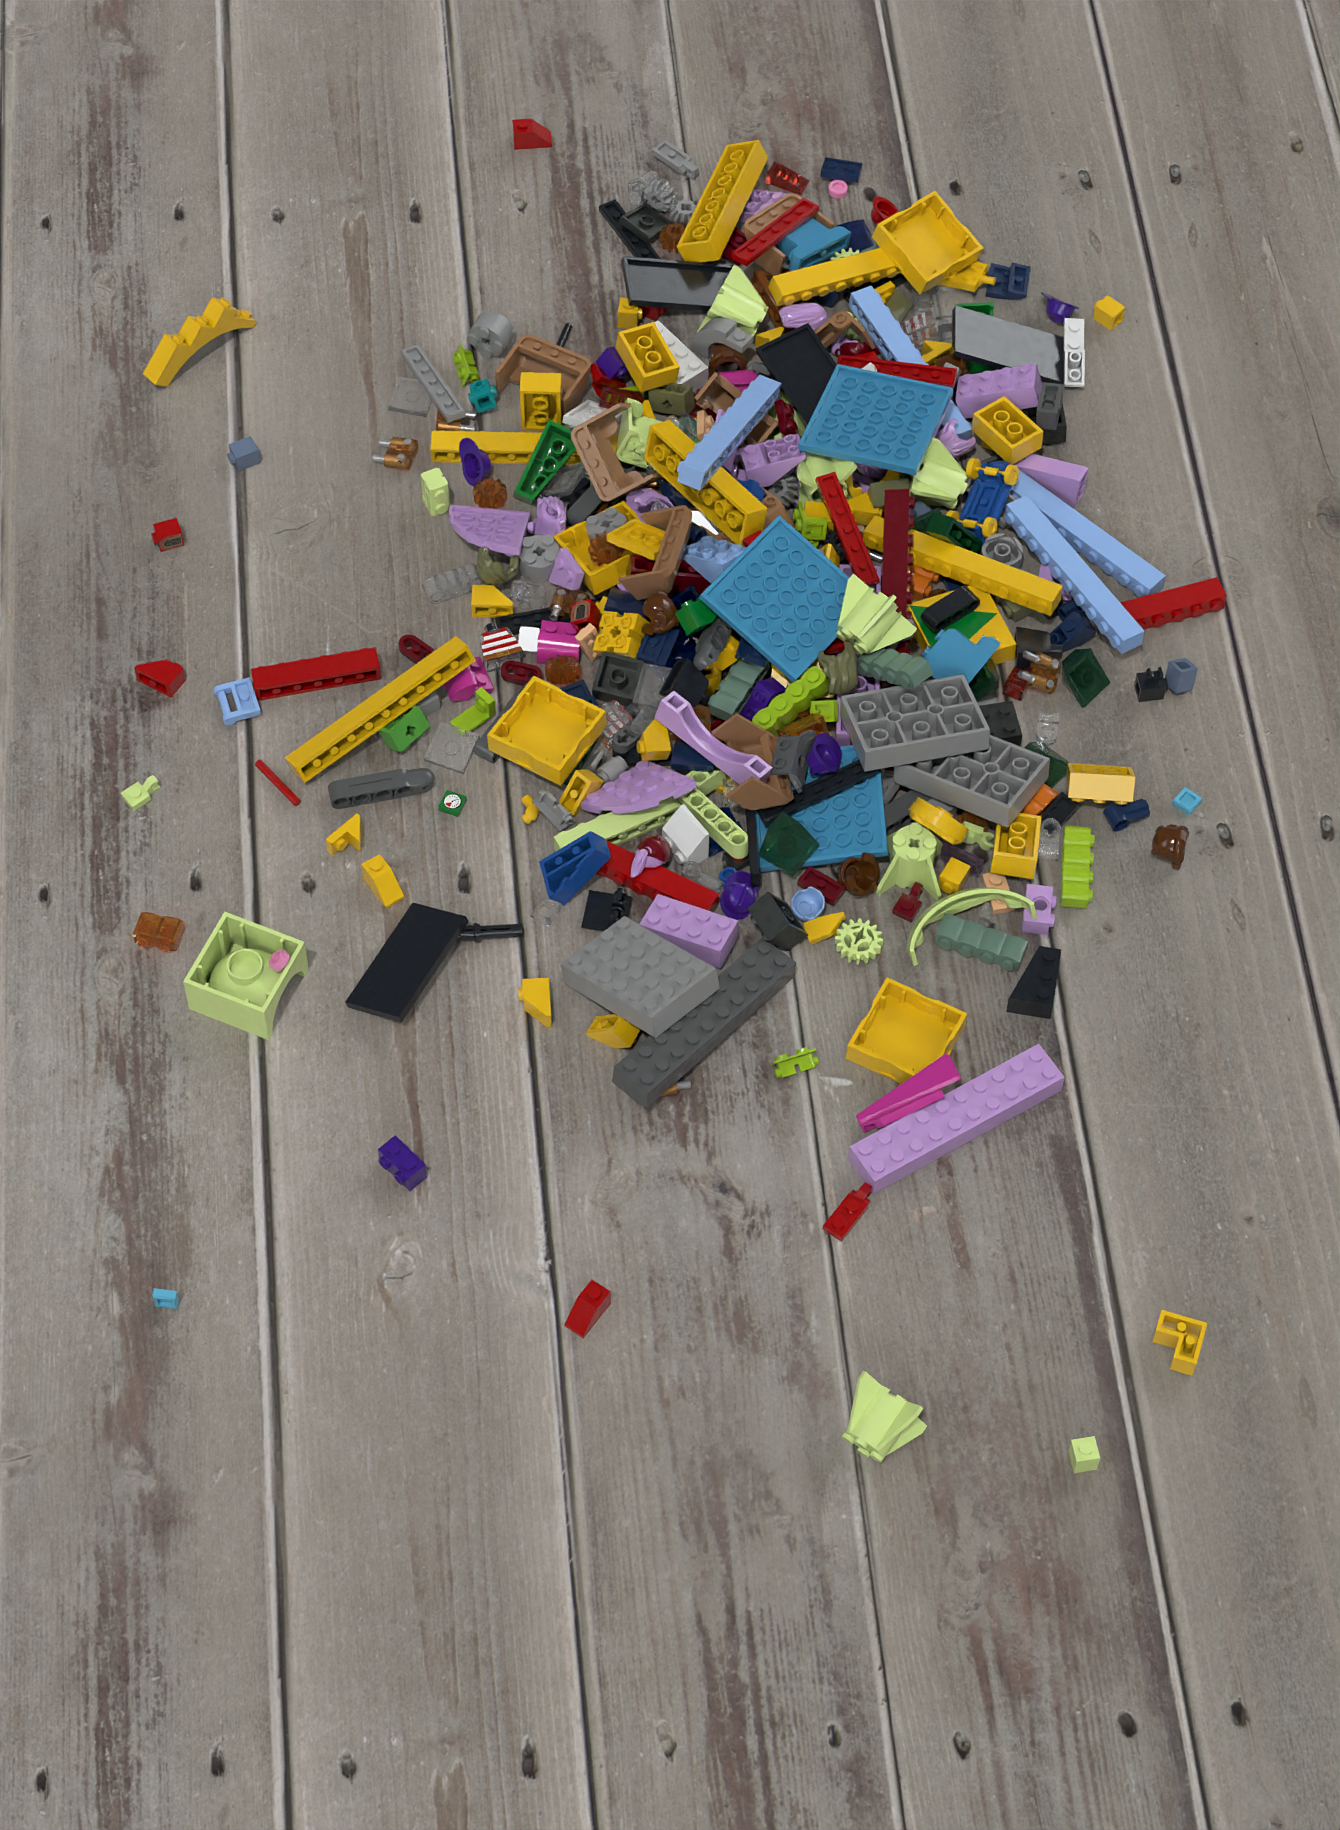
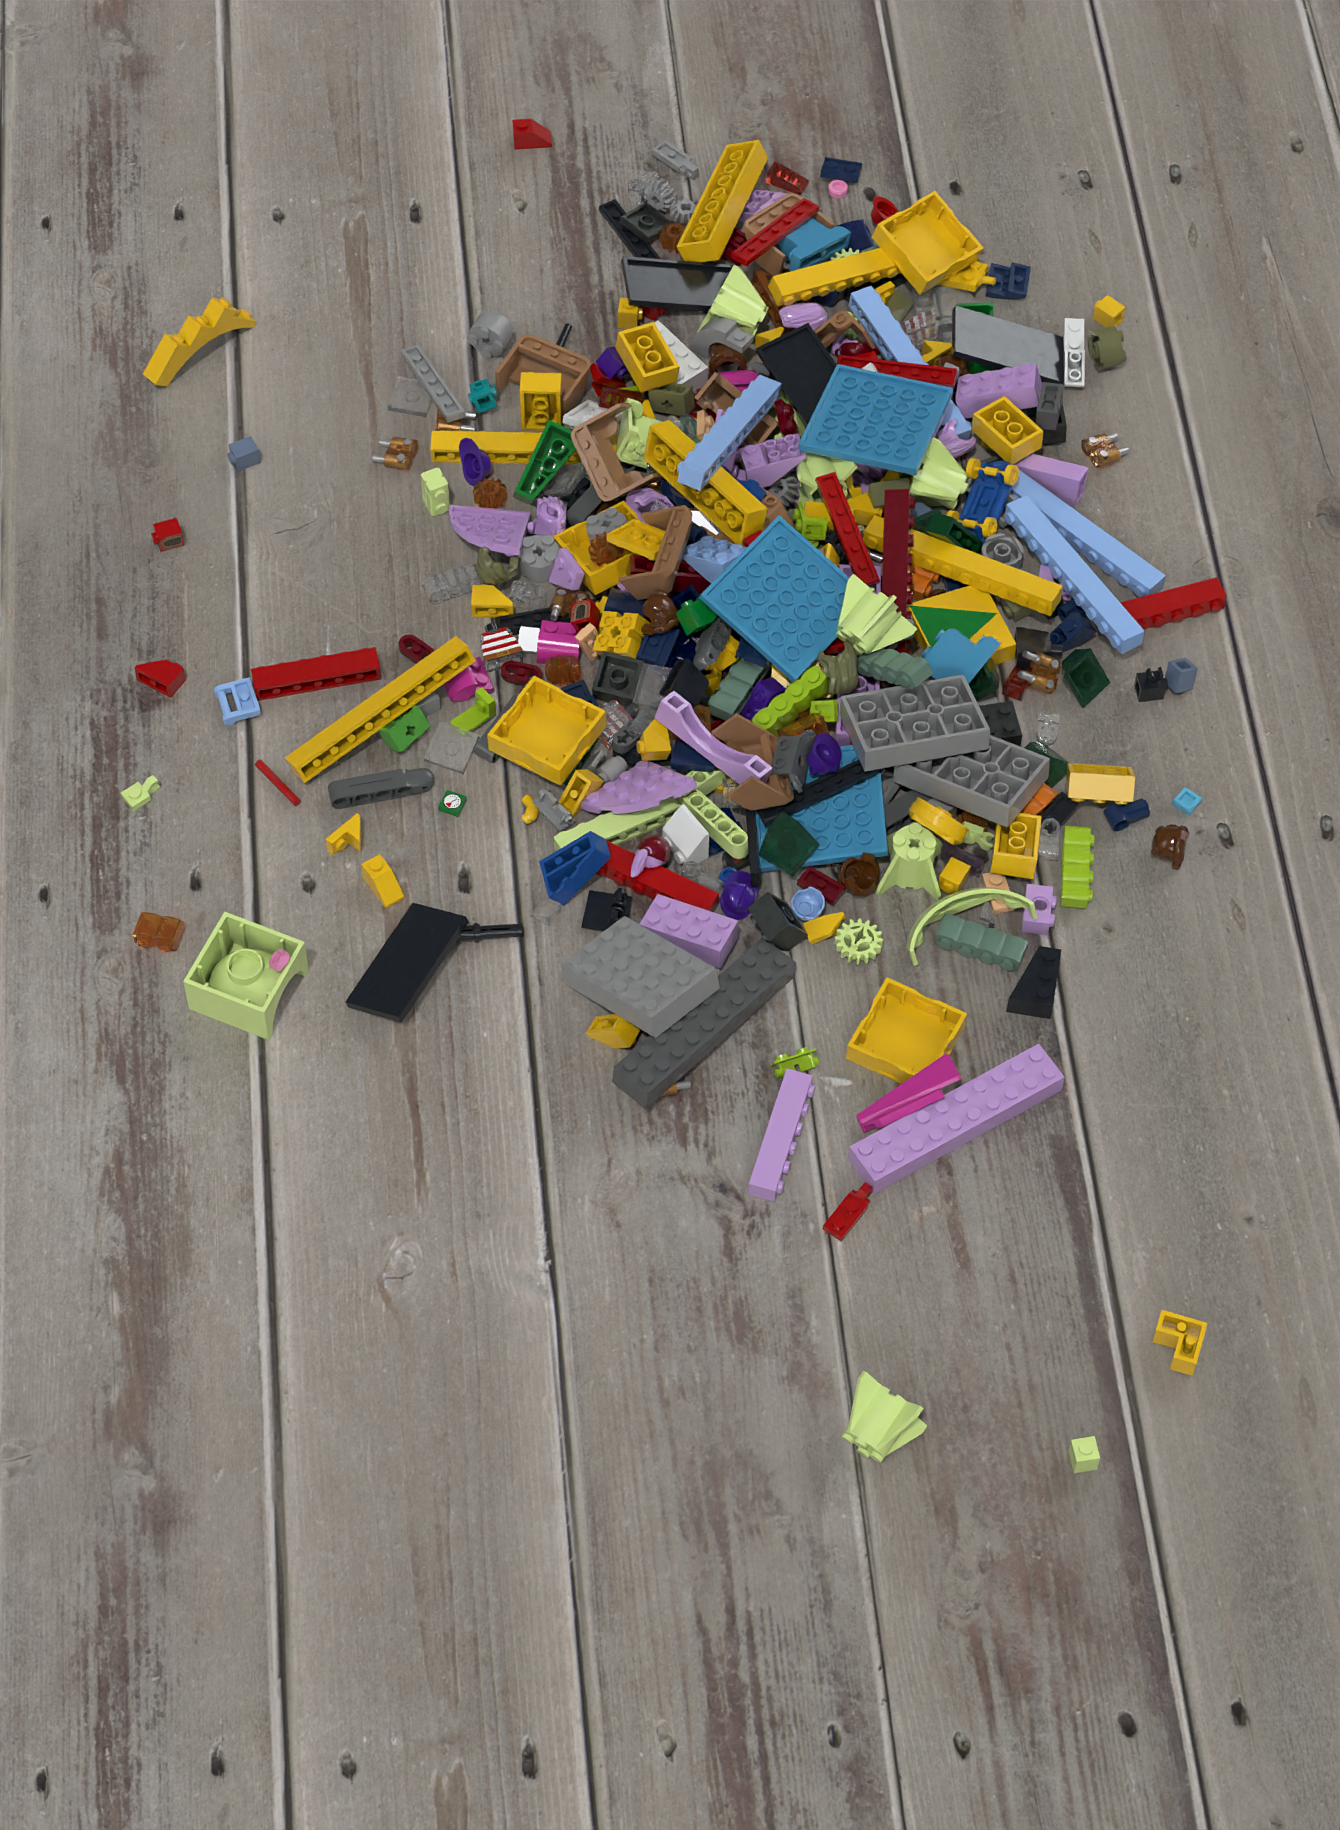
medium azure tile [152,1288,180,1309] -> none
dark purple brick [378,1136,427,1191] -> none
lime hinge [453,344,480,387] -> none
yellow slope [518,978,552,1028] -> none
red slope [564,1279,611,1339] -> none
dark red plate [892,882,923,923] -> none
black beam [920,585,980,633] -> none
dark purple piece [1041,292,1079,323] -> none
none -> lavender brick [748,1069,815,1202]
none -> clear orange piece [1081,433,1130,467]
none -> olive brick [1088,326,1127,370]

